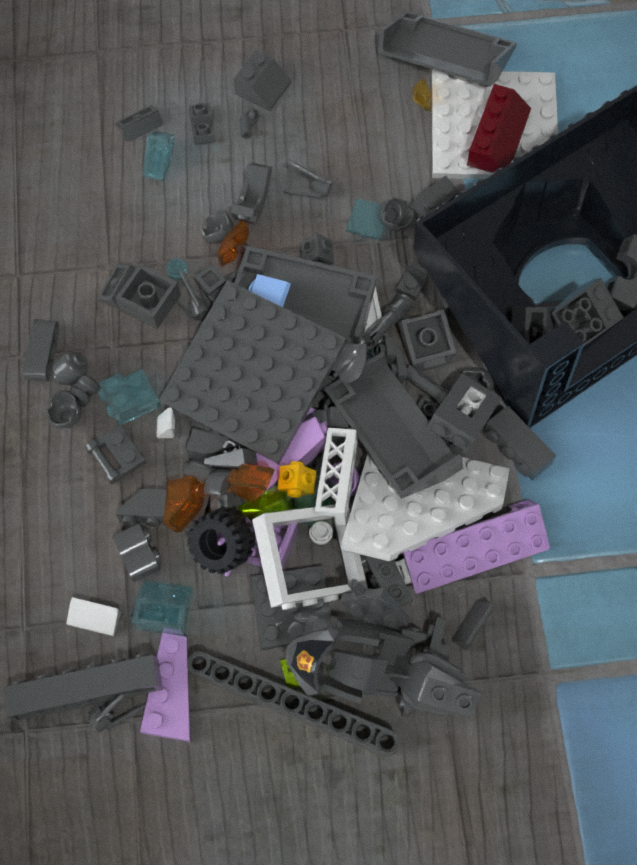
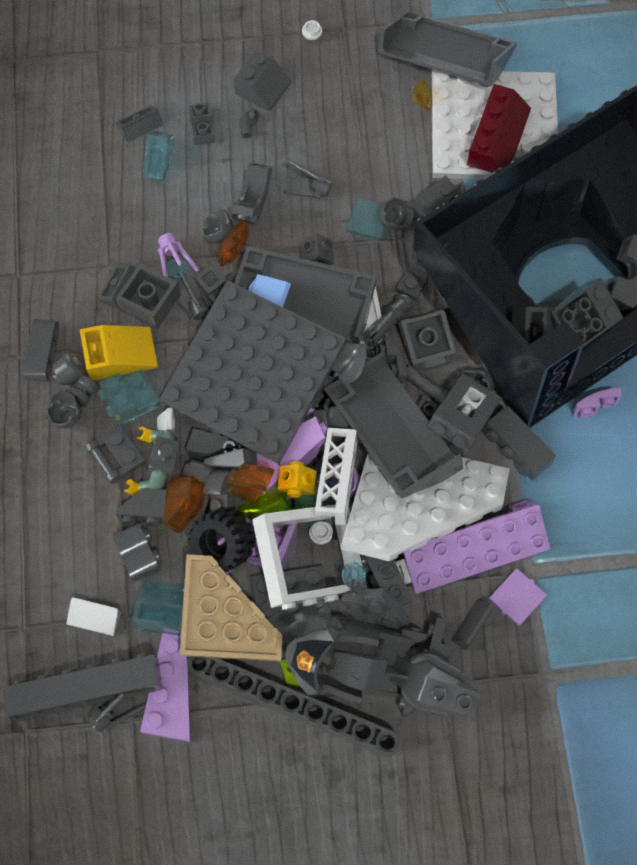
none -> yellow slope [80,325,158,381]
none -> torso [124,426,179,496]
none -> lavender plant [157,233,199,277]
none -> tan plate [179,554,282,662]
none -> white plate [302,20,322,40]
none -> clear light blue plate [342,563,366,586]
none -> lavender piece [489,568,547,626]
none -> lavender slope [572,387,622,418]

